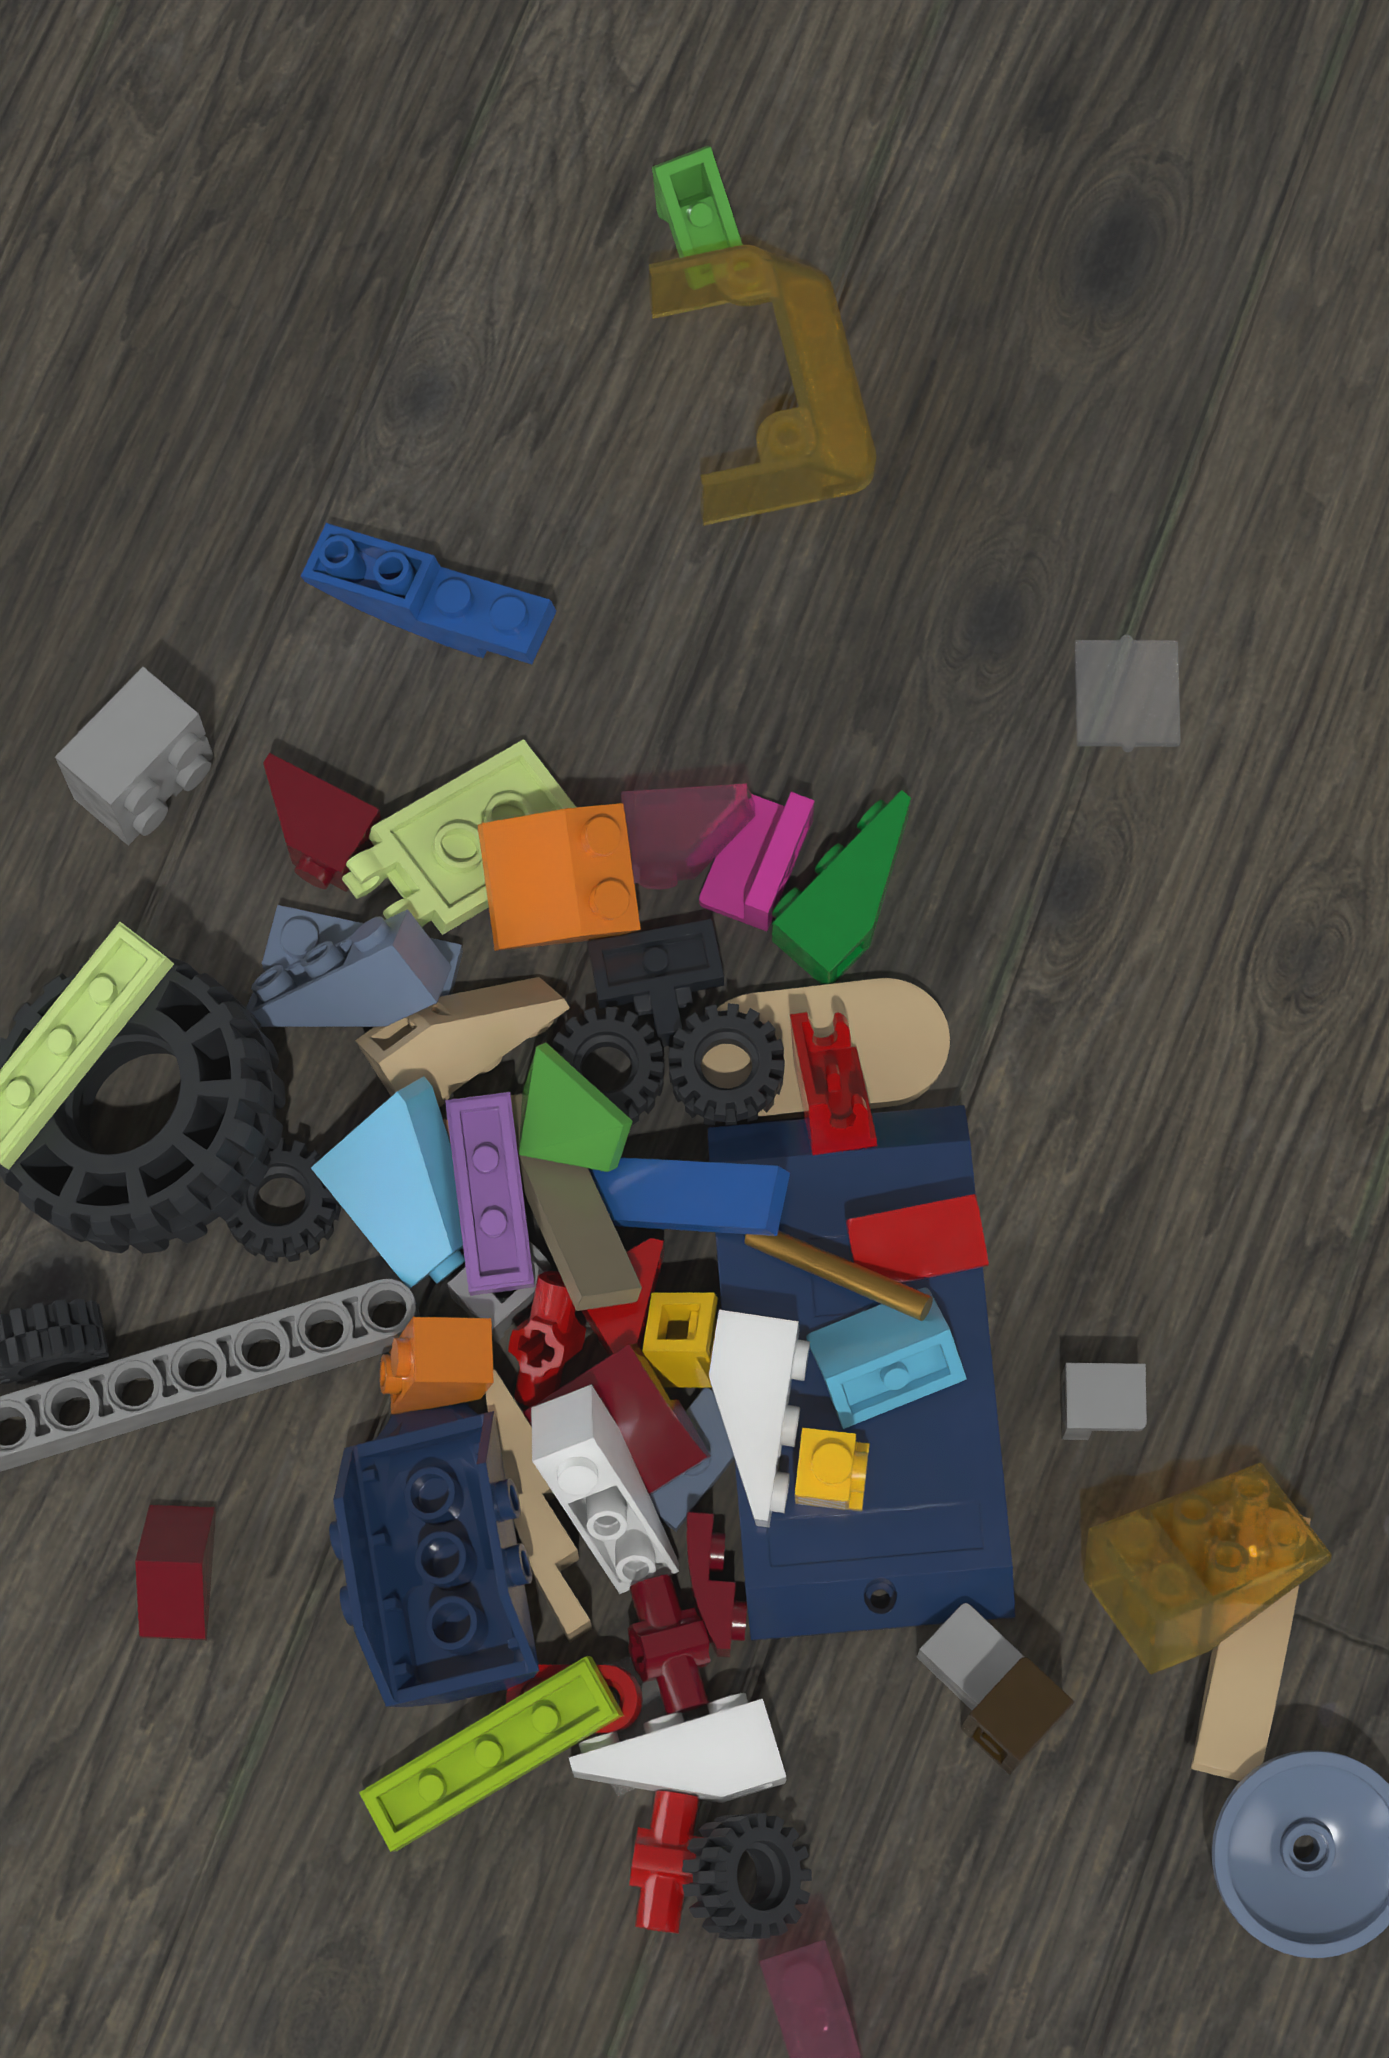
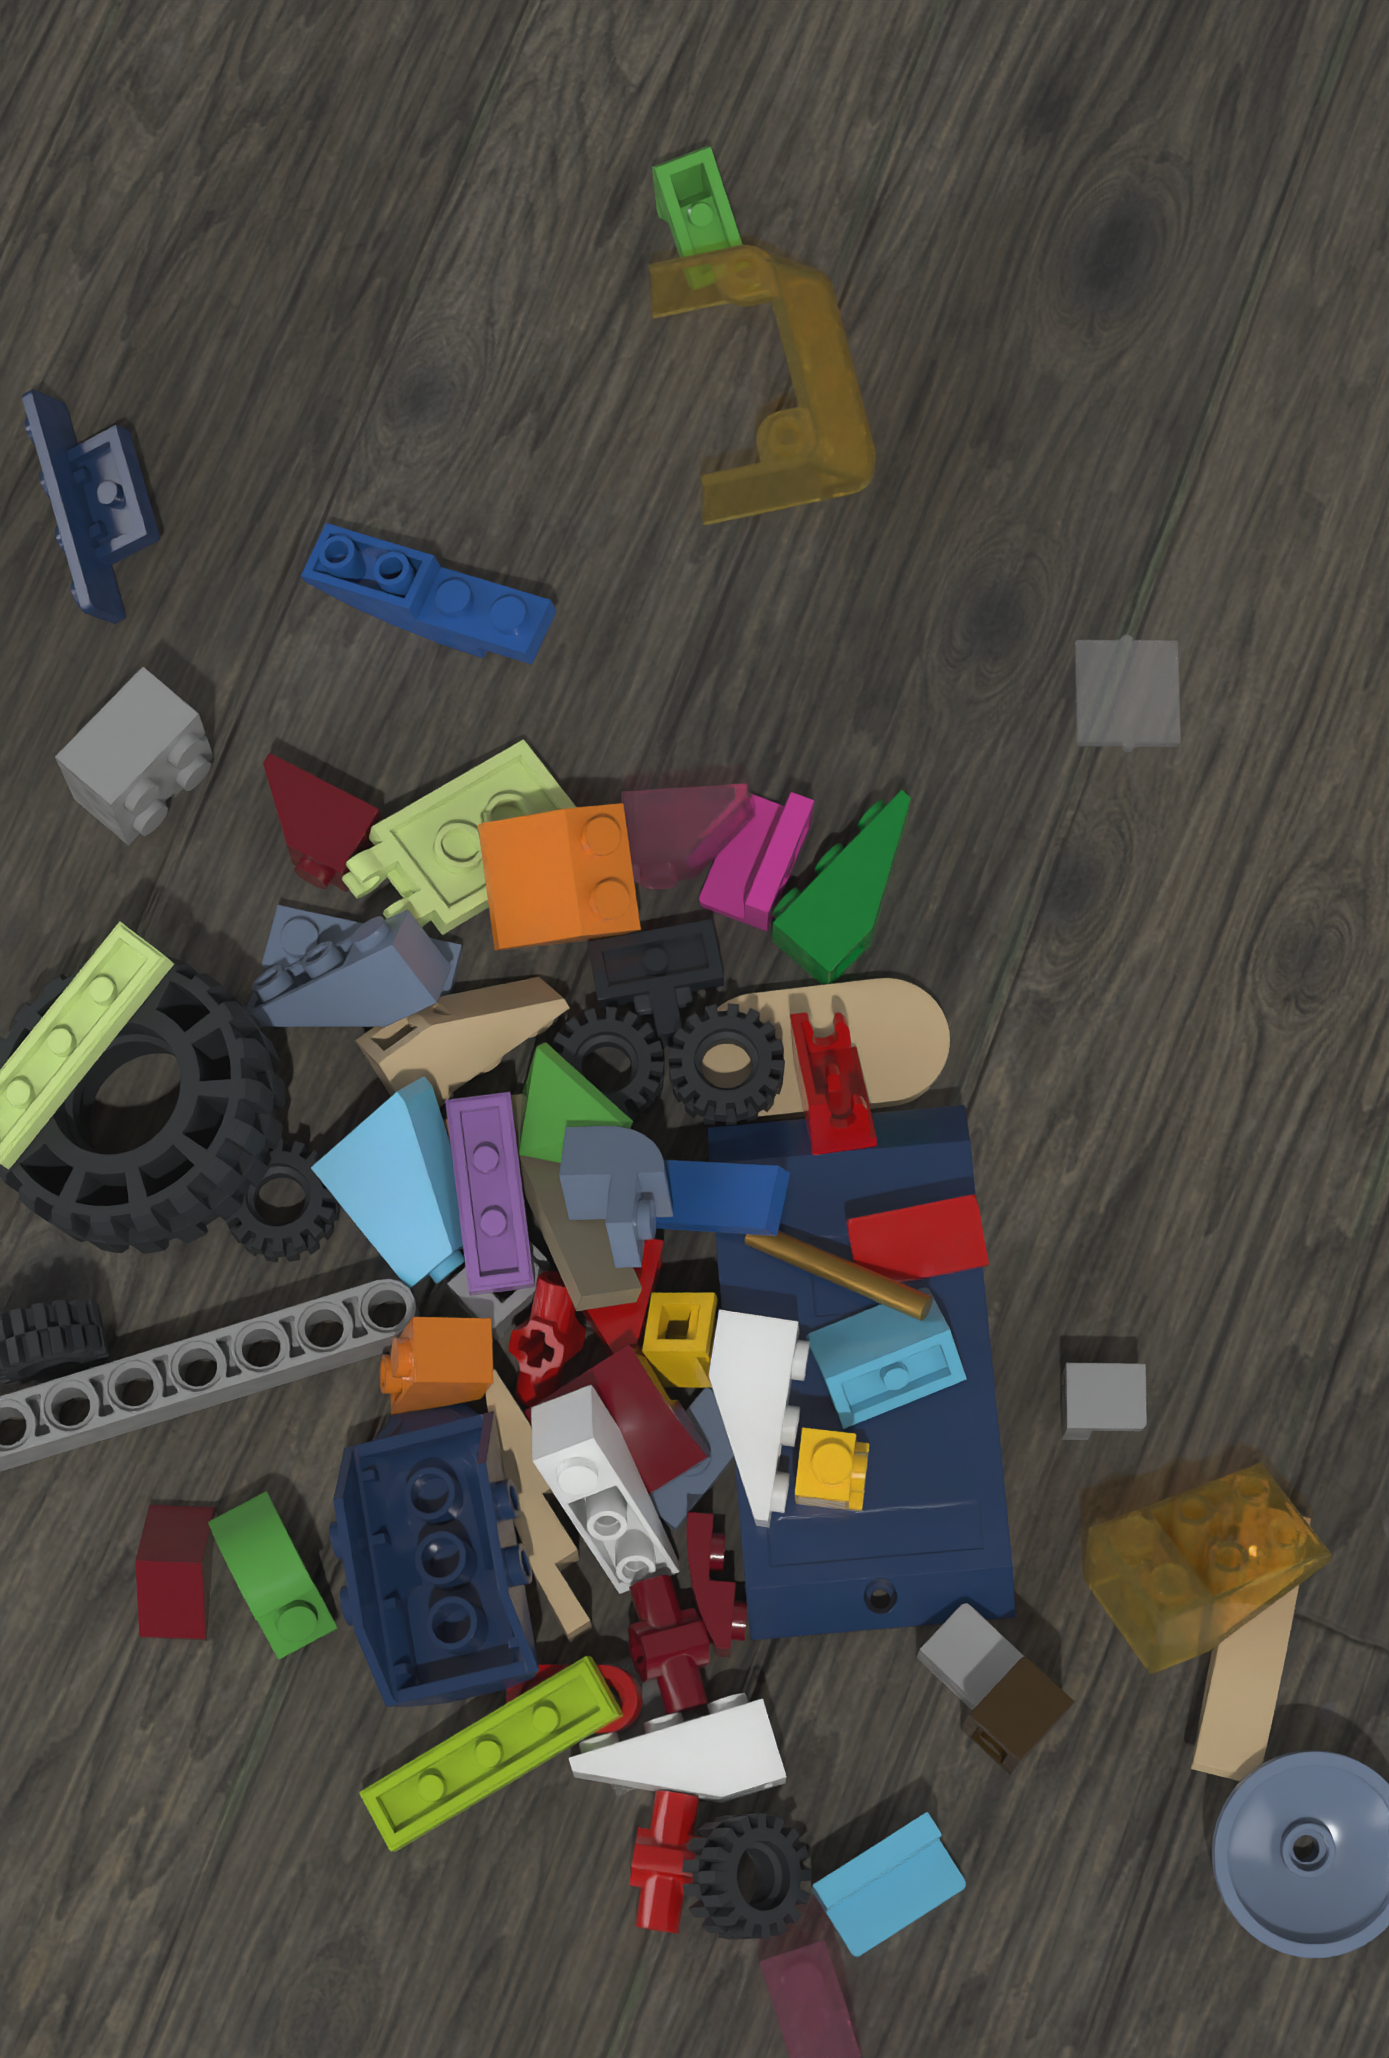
none -> dark blue bracket [22,389,161,624]
none -> bright green brick [208,1491,337,1660]
none -> sand blue brick [559,1126,673,1268]
none -> medium azure panel [811,1812,966,1957]

